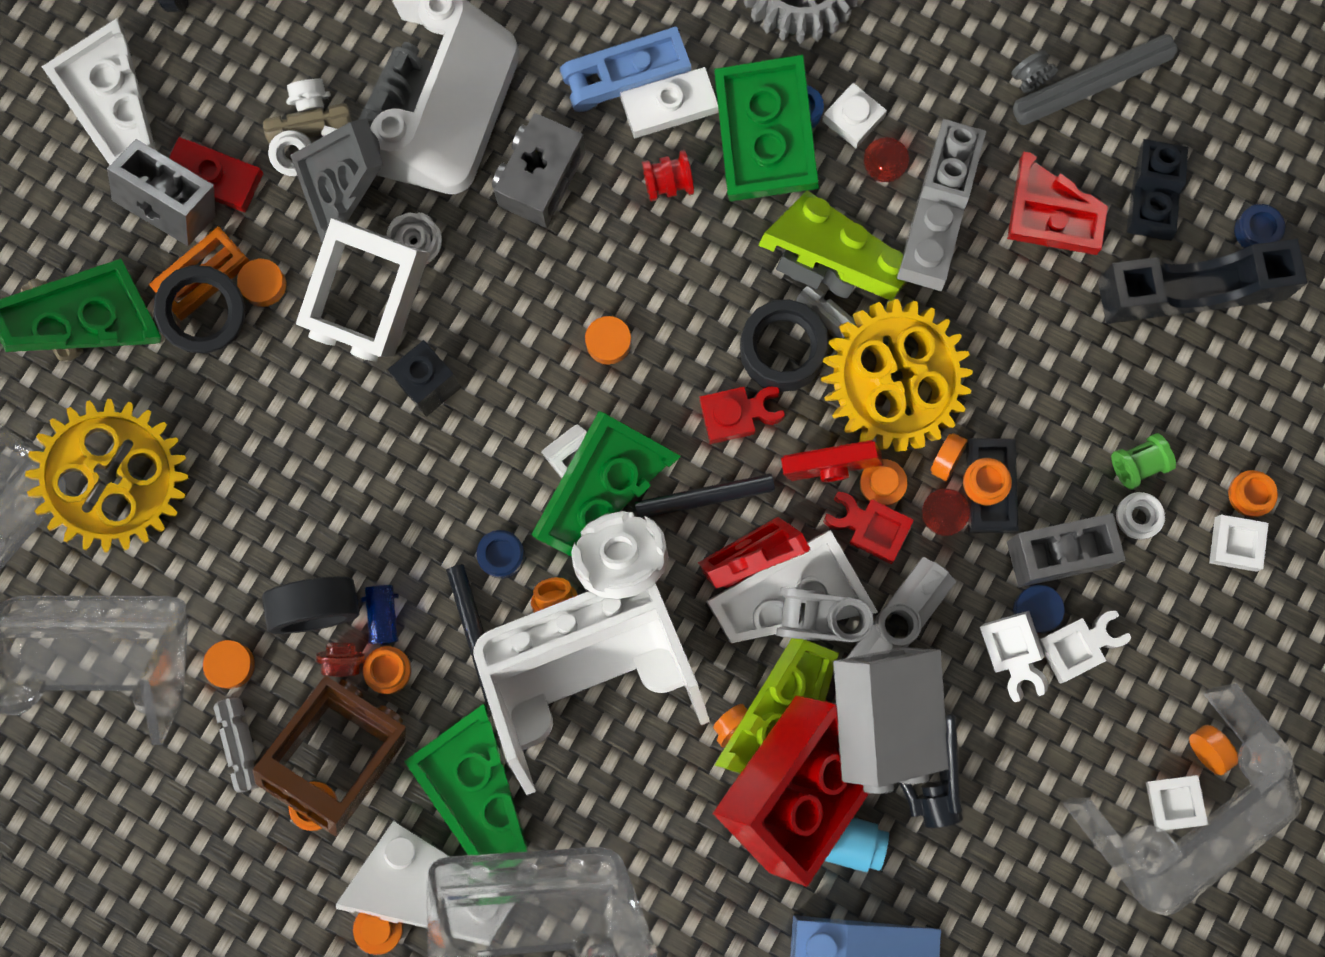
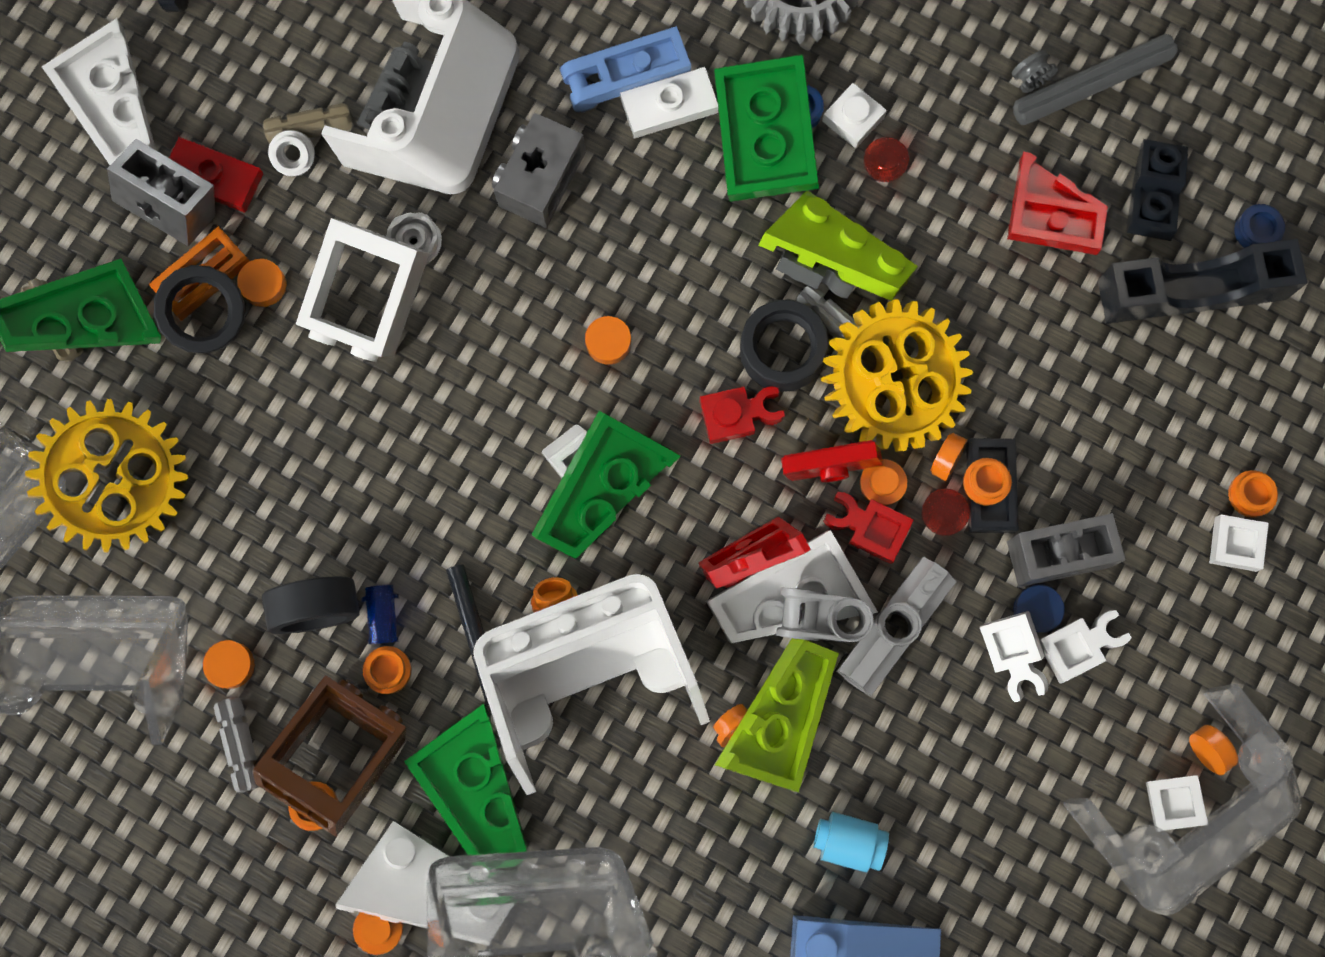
white plate [286,79,330,112] -> none
dark grey wing [290,118,383,242] -> none
clear red plate [316,642,365,677] -> none
black brick [387,340,461,417] -> none
dark blue tile [476,530,525,579] -> none
white tile [571,511,669,599] -> none
black bar [634,473,775,519] -> none
red bush [642,150,694,202] -> none
red brick [712,695,869,887] -> none
light grey brick [833,647,949,793] -> none
light grey slope [897,119,986,292] -> none
black plant [899,714,963,828] -> none
bright green bush [1111,433,1176,490] -> none
white plate [1116,492,1165,540] -> none

